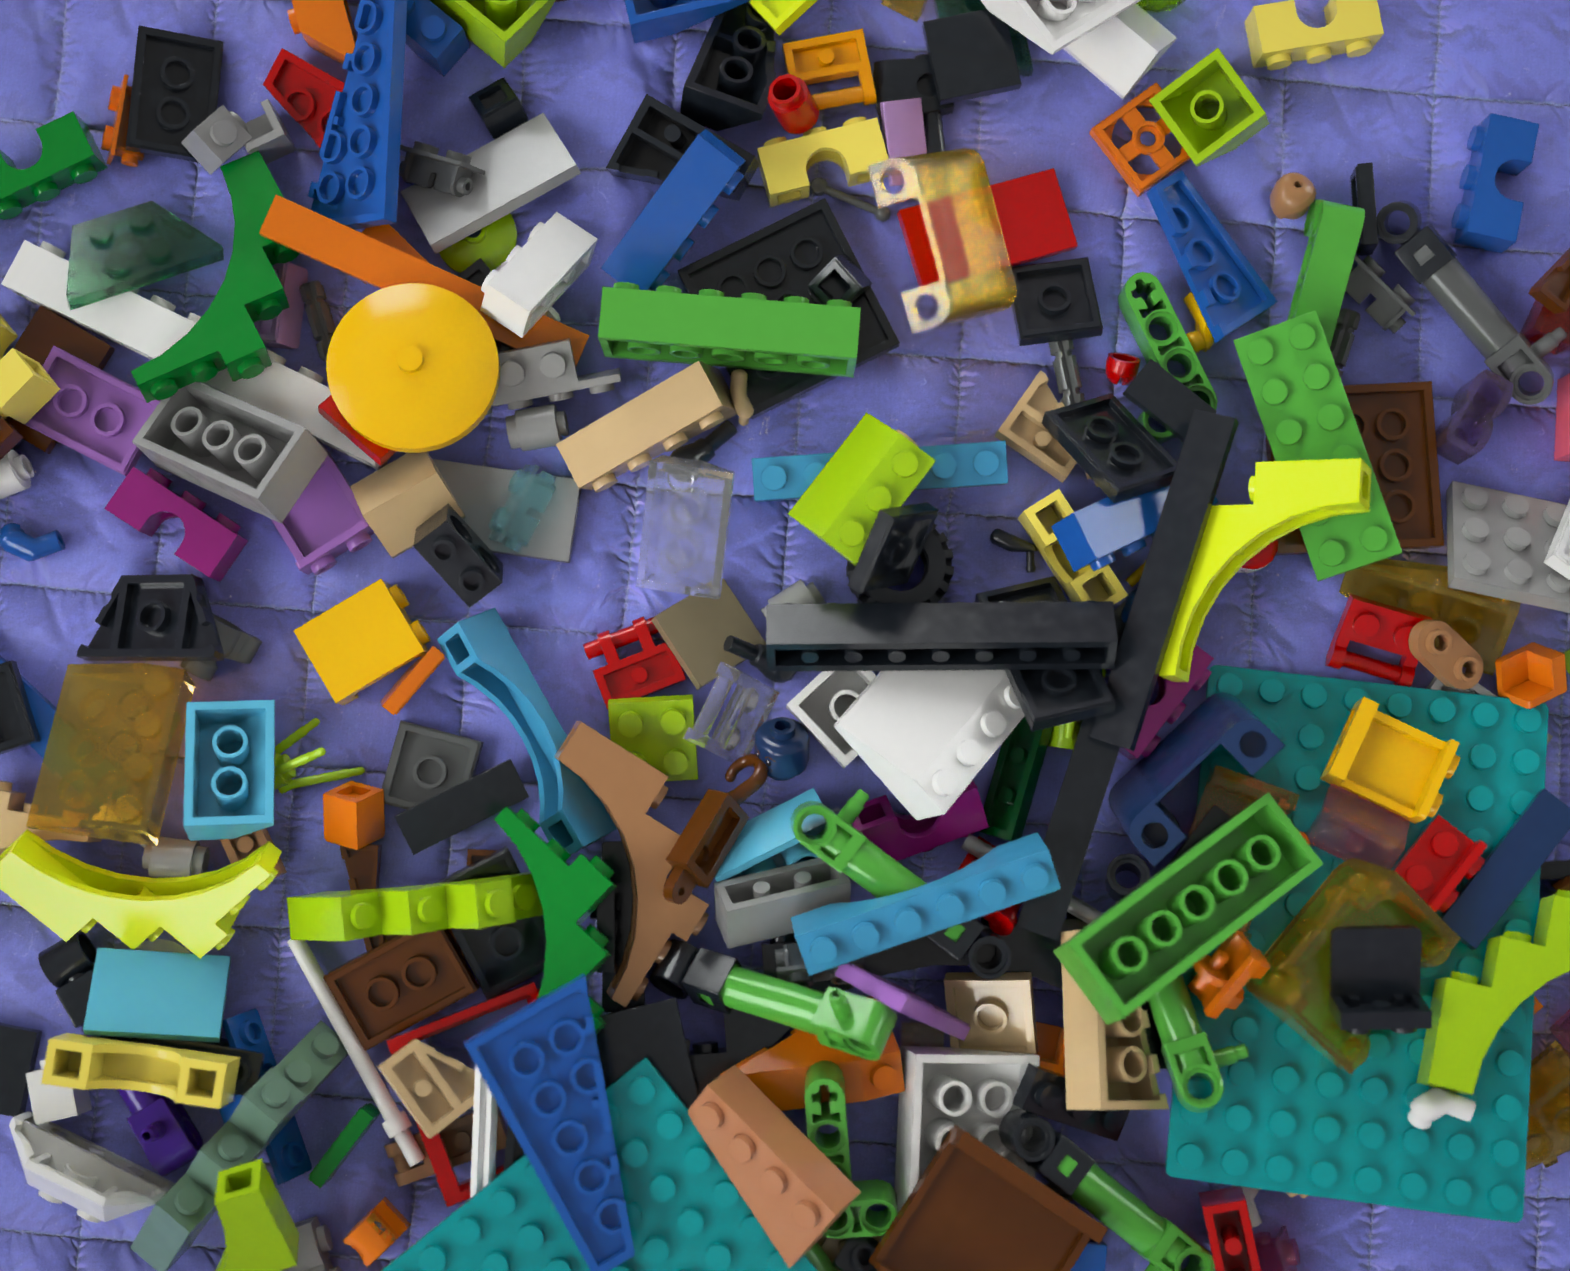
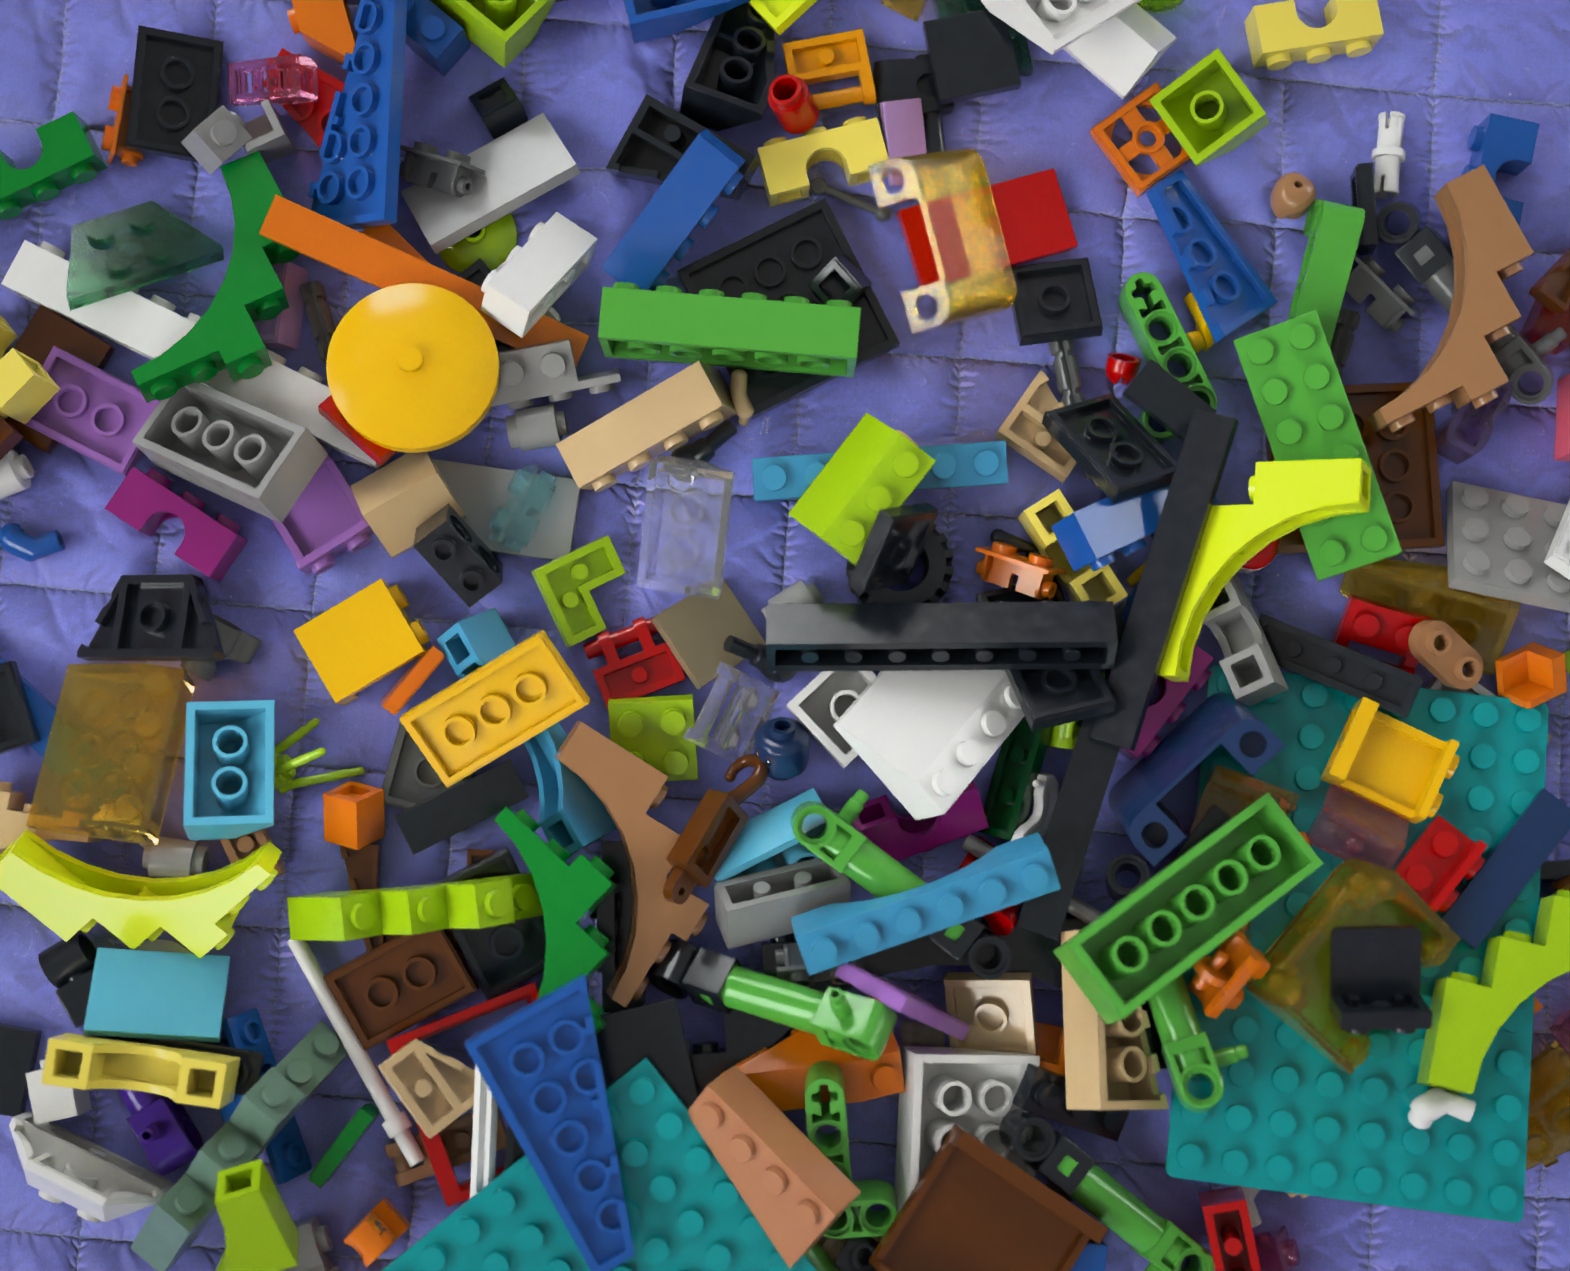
none -> clear pink slope [229,54,318,106]
none -> yellow tile [399,630,590,788]
none -> lime plate [531,535,626,647]
none -> orange hinge [975,541,1067,600]
none -> white piece [1011,772,1059,841]
none -> light grey arch [1203,574,1289,707]
none -> black plate [1259,614,1424,718]
none -> medium nougat arch [1367,164,1534,433]
none -> white pin [1371,111,1406,199]

